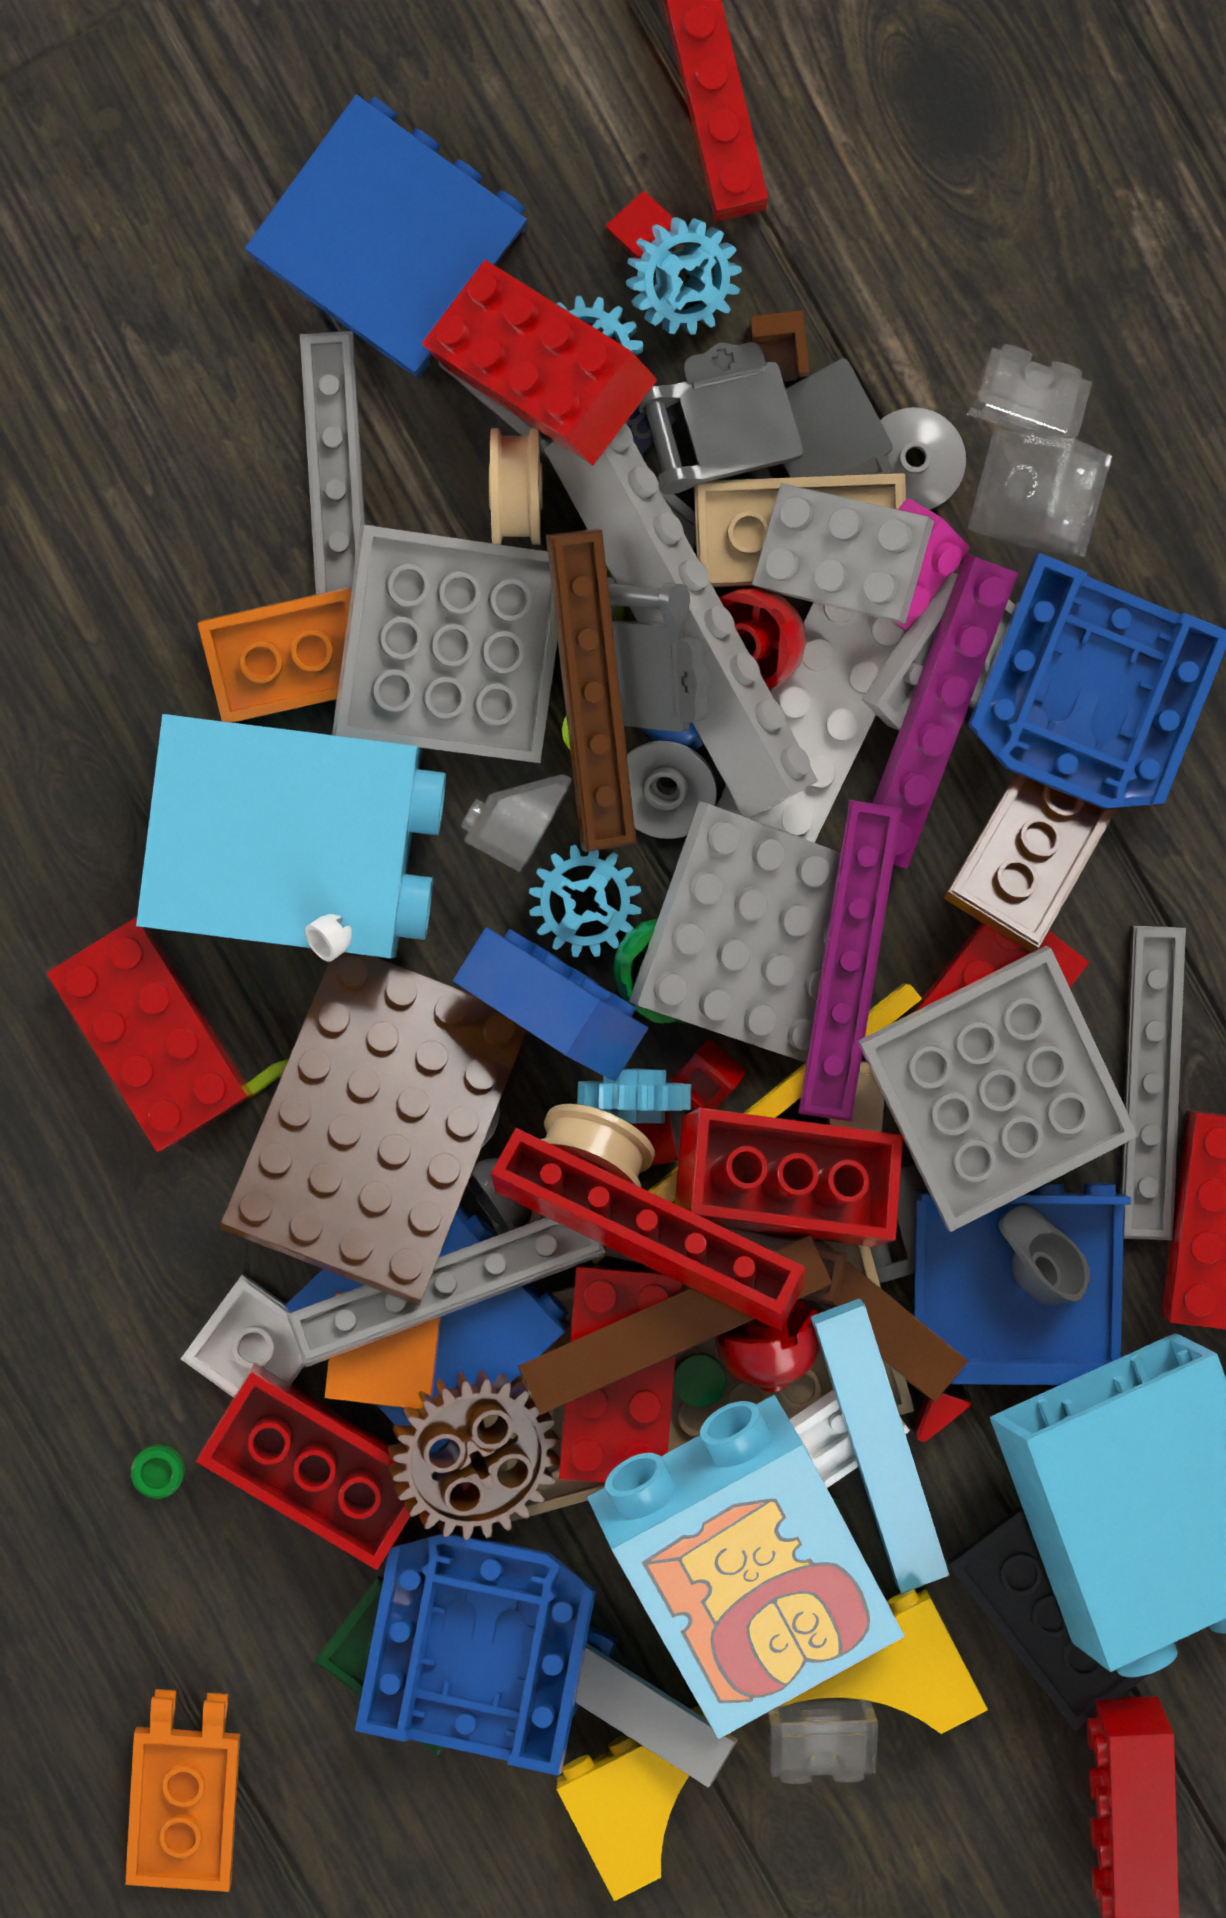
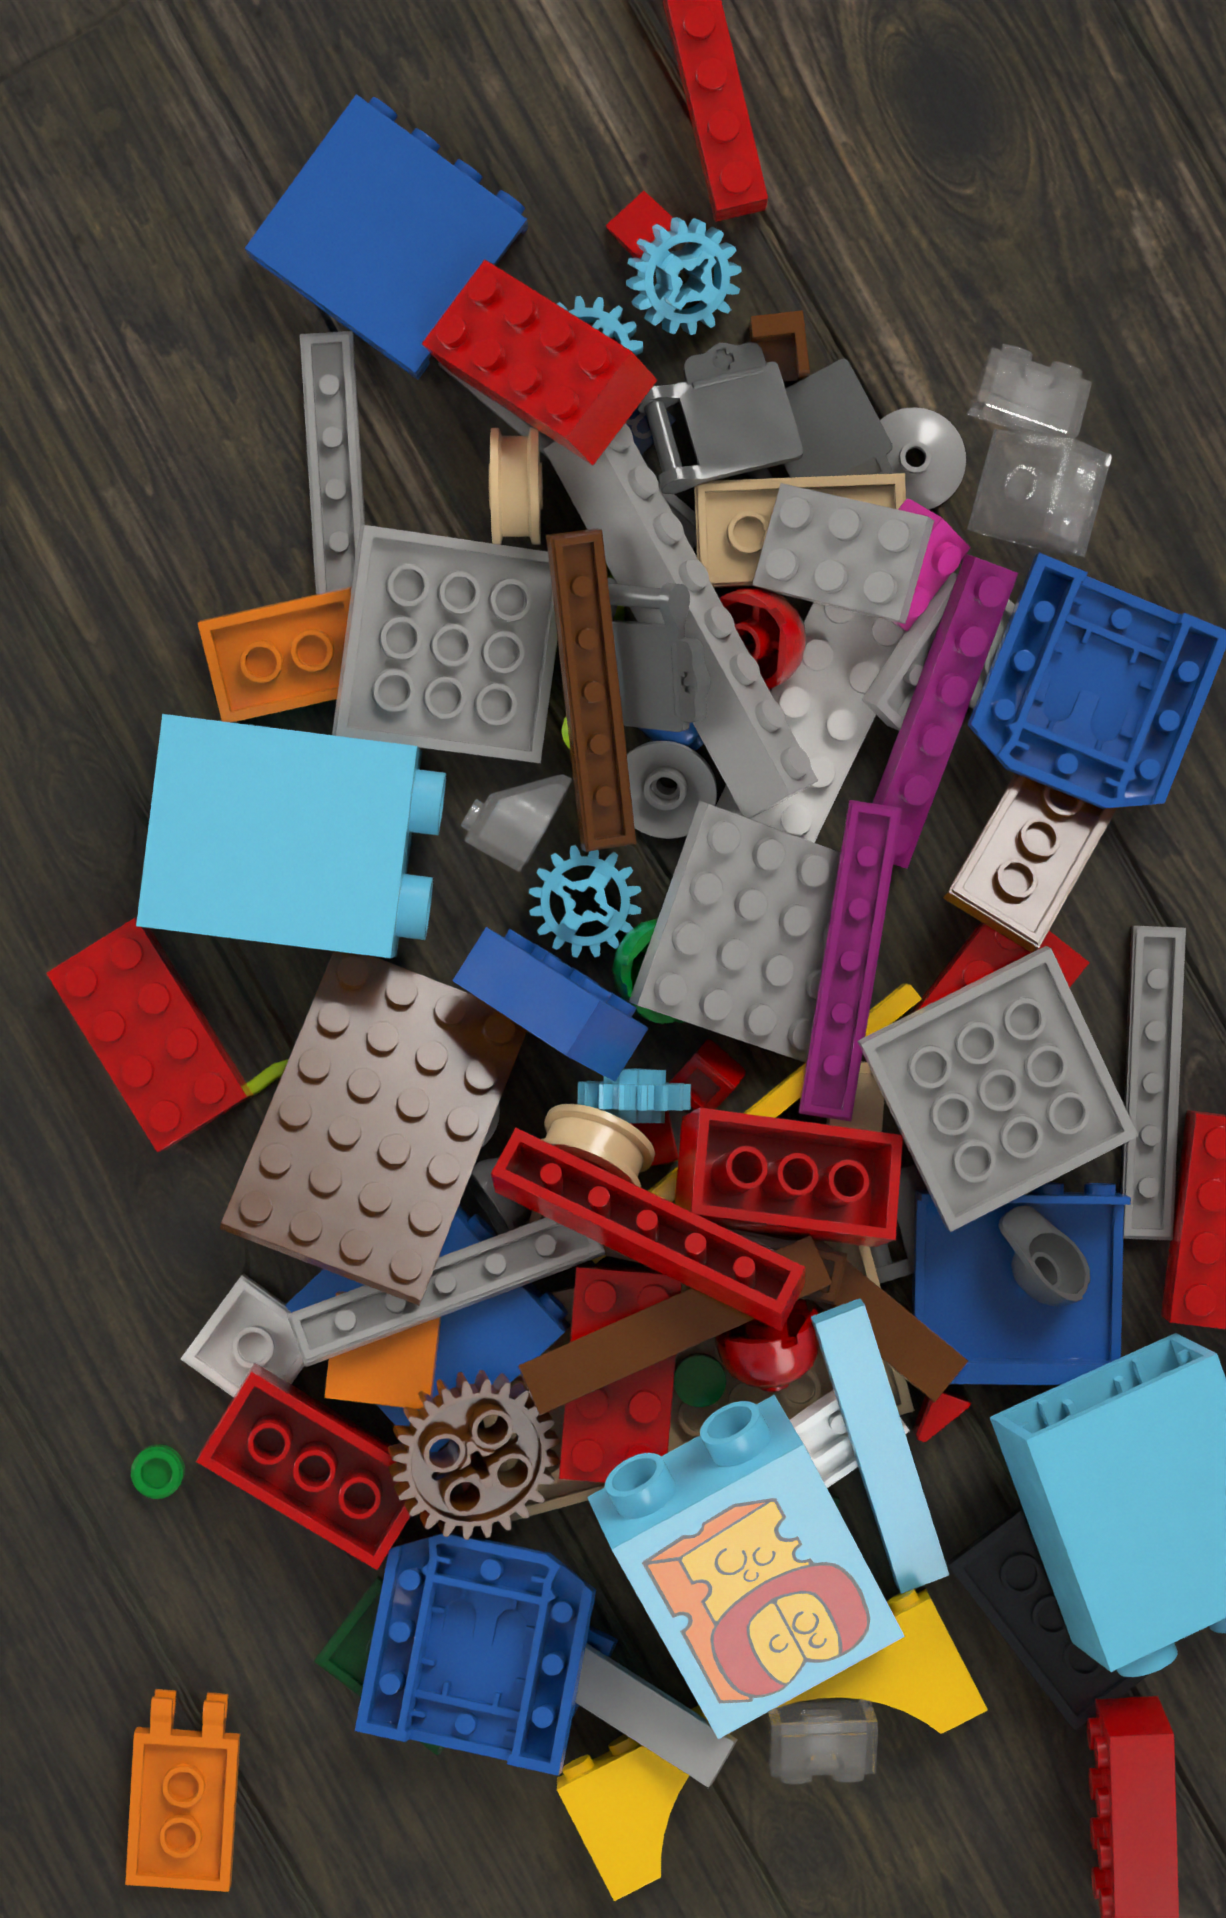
white hinge [305,914,352,962] -> none

